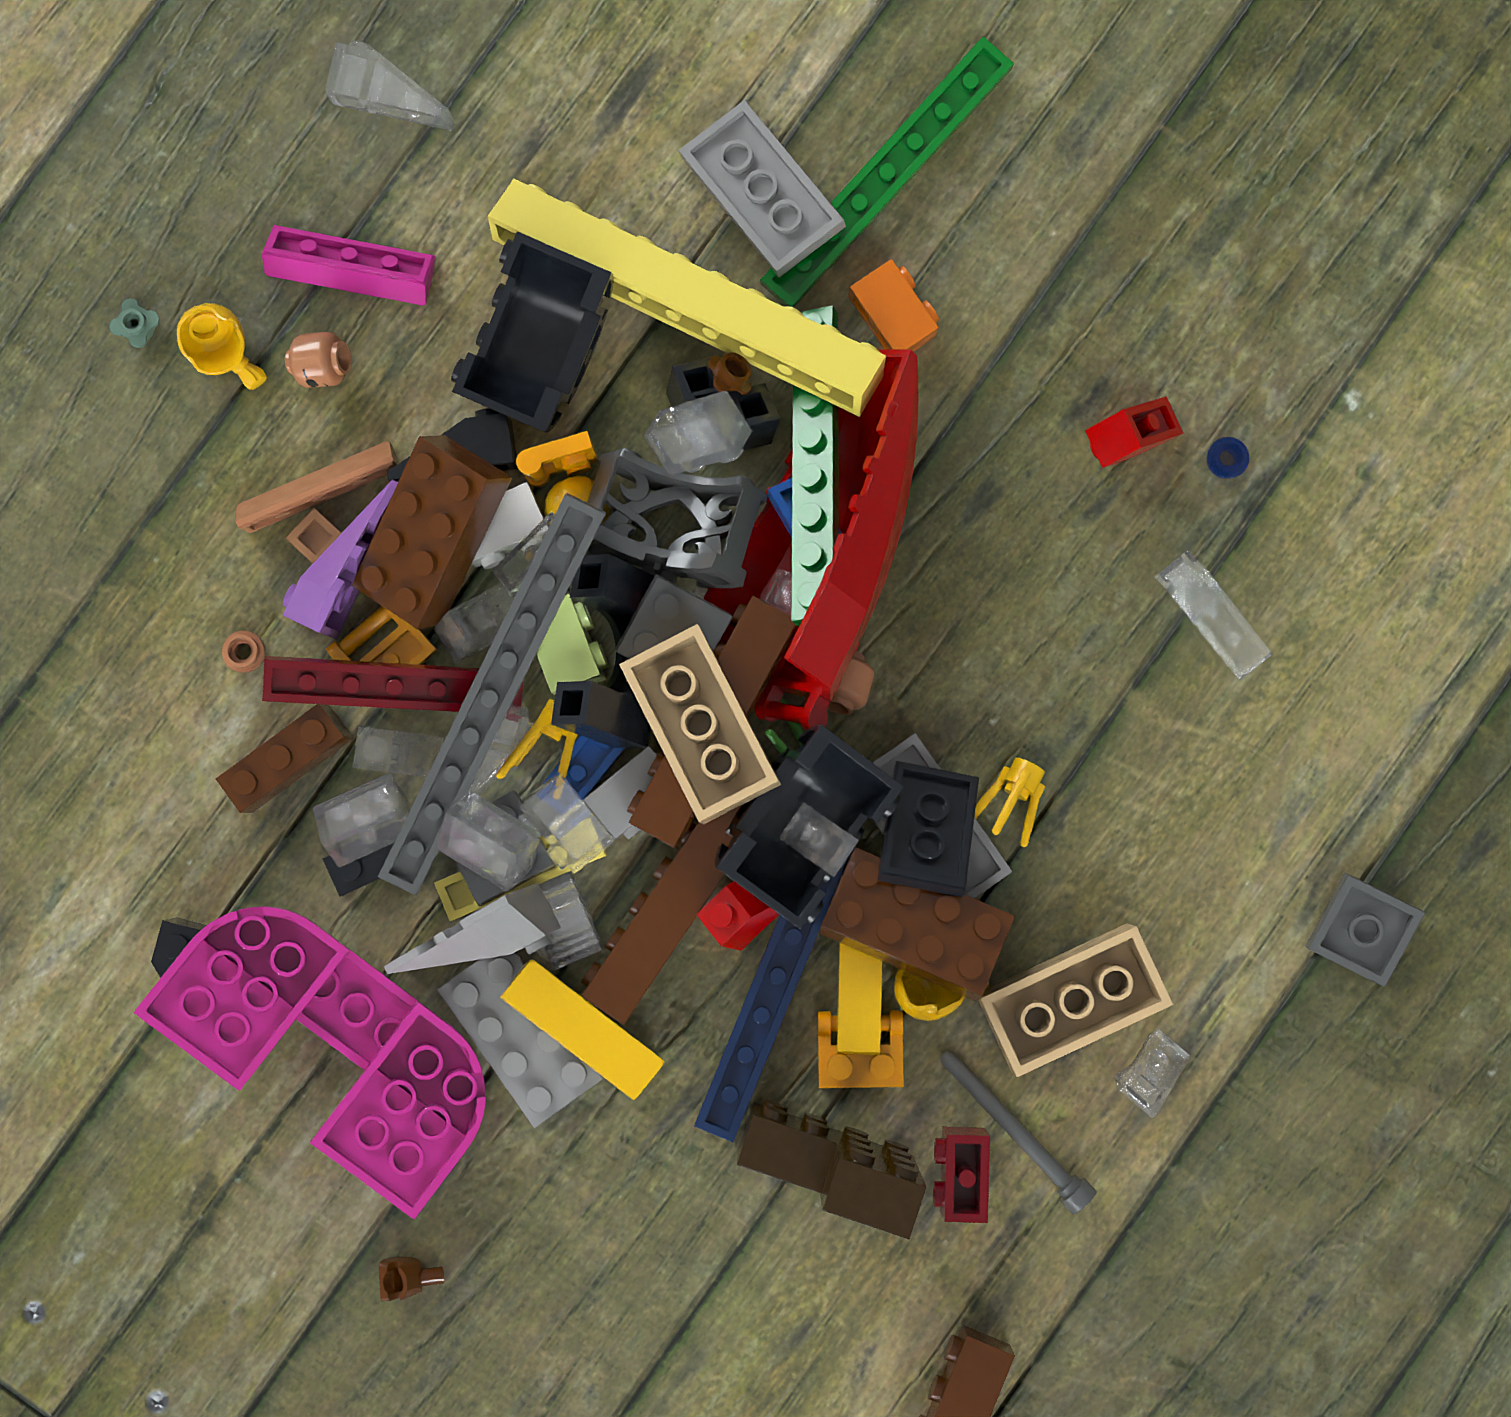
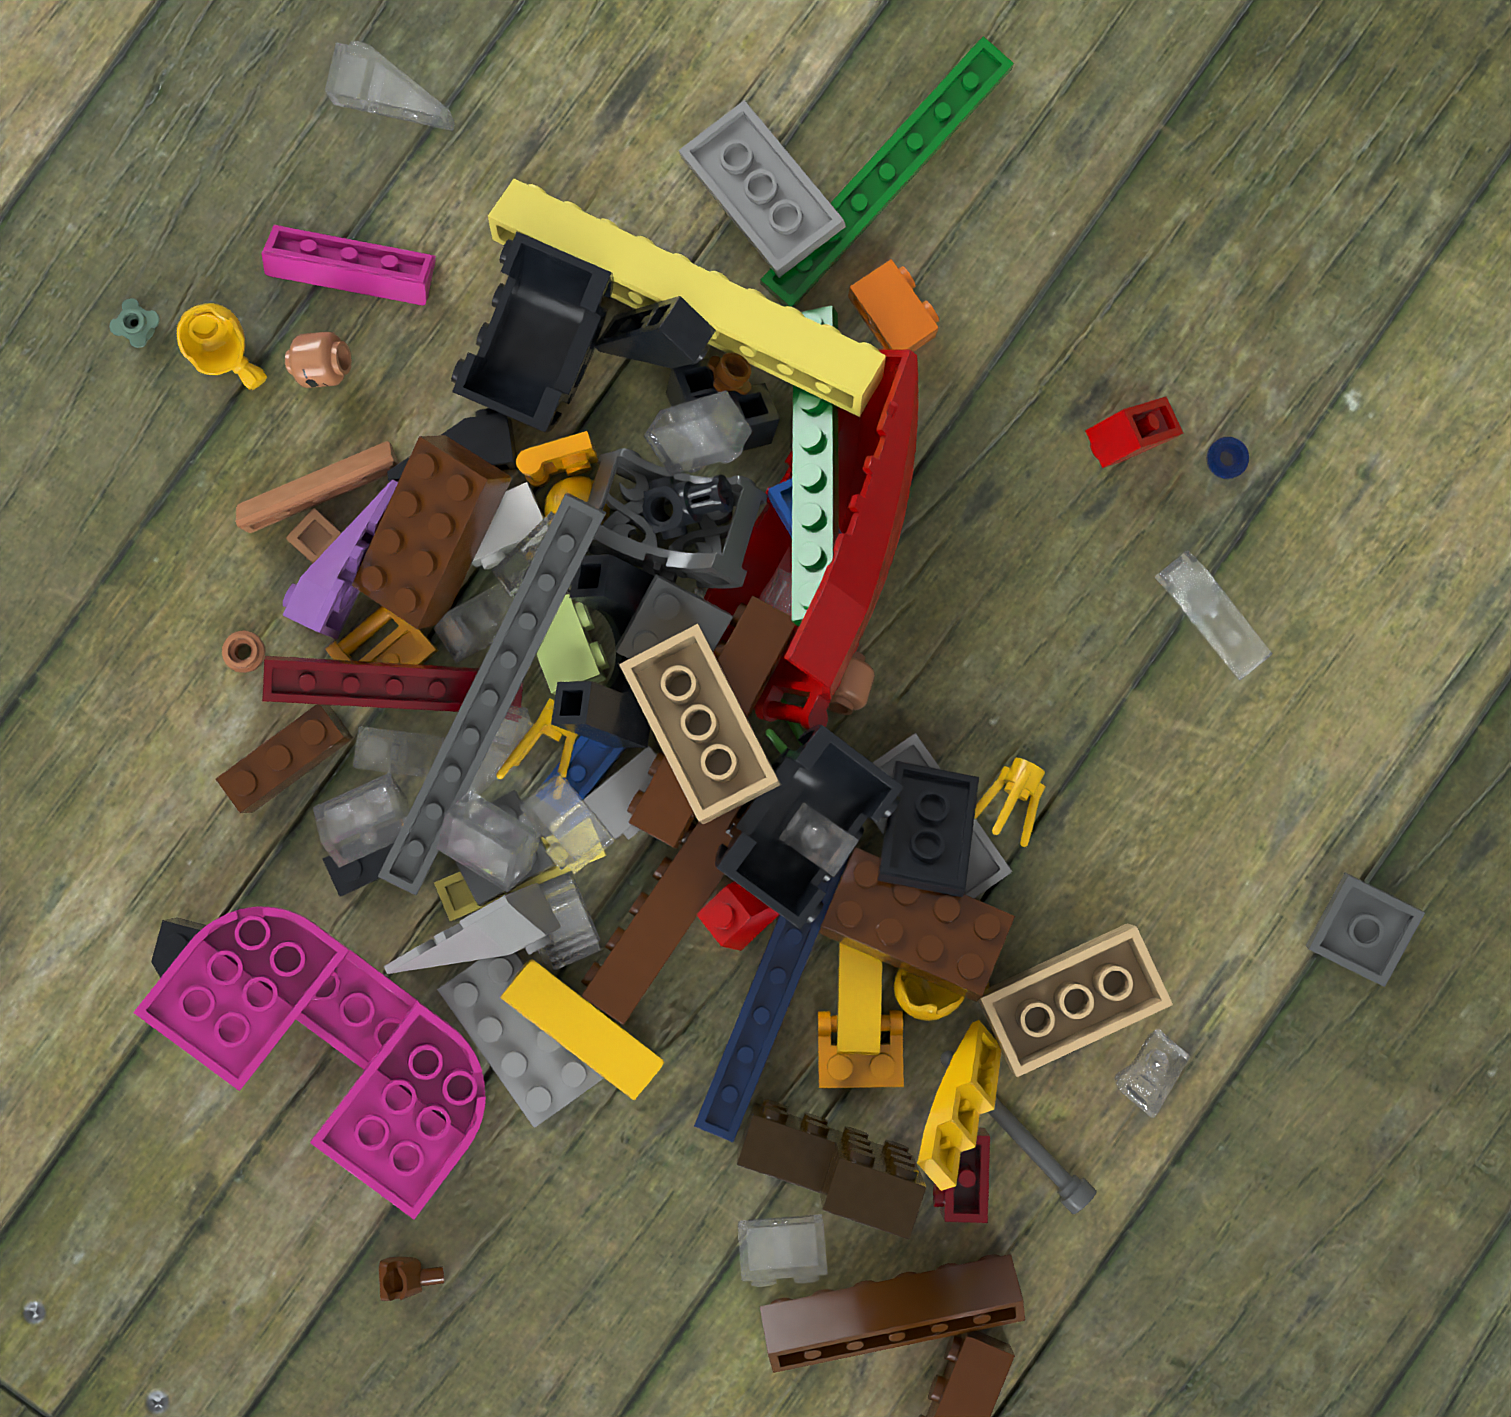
none -> black slope [594,296,716,368]
none -> black connector [642,474,734,540]
none -> clear brick [738,1214,827,1287]
none -> reddish brown brick [760,1254,1025,1373]
none -> yellow slope [917,1020,1001,1191]

